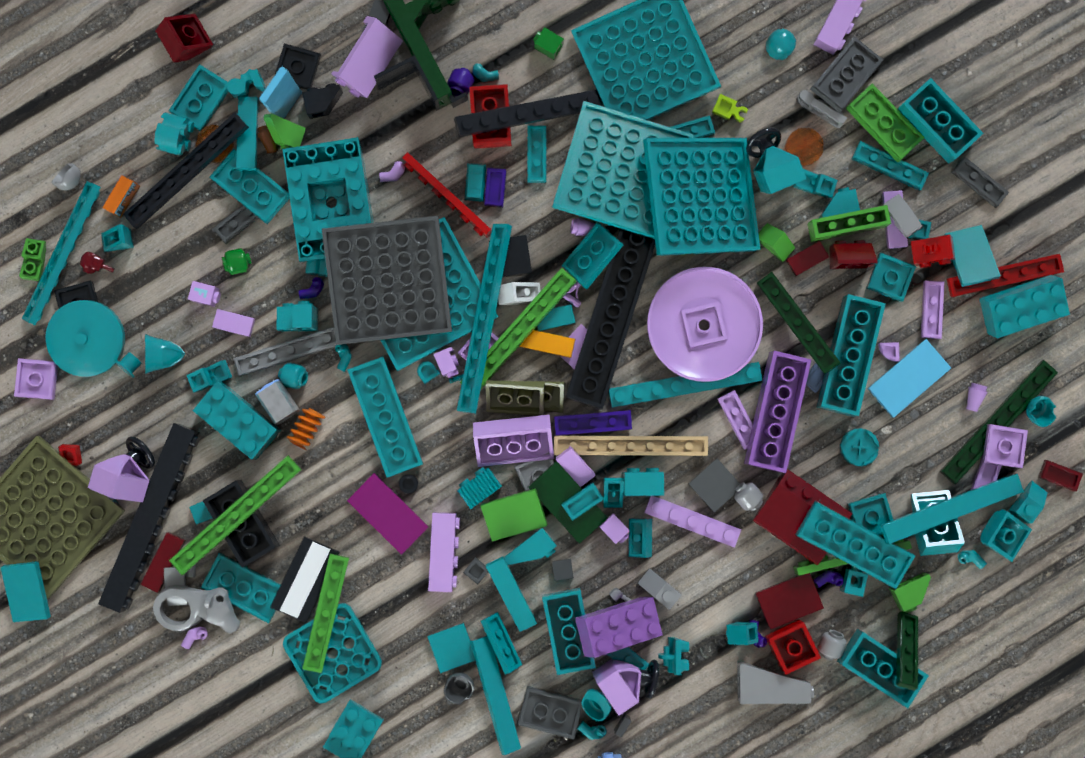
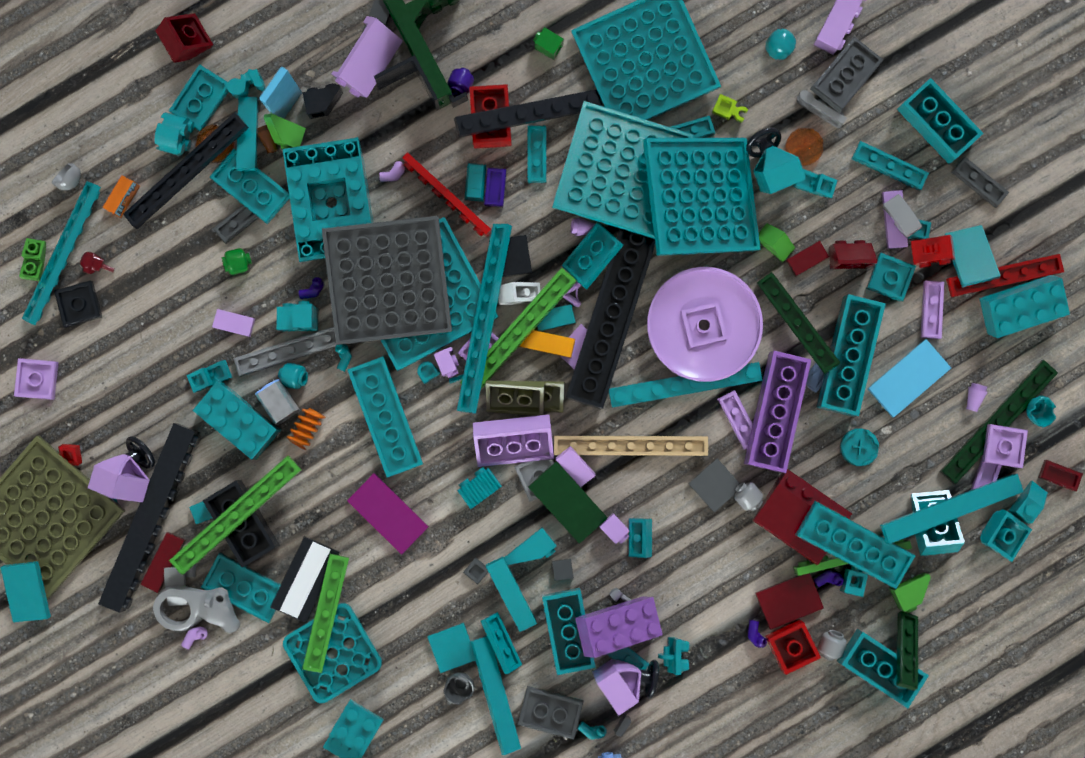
teal dish [45,300,125,377] -> none
teal slope [101,224,134,252] -> none
teal piece [114,352,142,378] -> none
teal helmet [145,334,185,374] -> none
lavender brick [188,281,221,307] -> none
black tile [274,43,321,90] -> none
teal leg [305,258,328,277] -> none
black tile [399,474,419,494] -> none
lavender brick [428,512,460,592] -> none
teal arm [472,63,499,82] -> none
bright green tile [480,488,548,541] -> none
dark purple plate [554,410,632,436] -> none
teal tile [561,482,604,521] -> none
teal cap [581,689,611,721] -> none
teal slope [603,478,624,508] -> none
teal brick [622,468,664,496] -> none
light grey slope [638,568,682,610] -> none
lavender plate [644,496,741,548] -> none
teal brick [726,622,758,645] -> none
light grey slope [737,661,814,704] -> none
bright green brick [807,205,891,242] -> none
teal slope [819,187,860,218] -> none
bright green tile [845,83,925,163] -> none
teal tile [847,493,894,535] -> none
lavender tile [878,342,900,362] -> none
teal arm [958,550,987,569] -> none

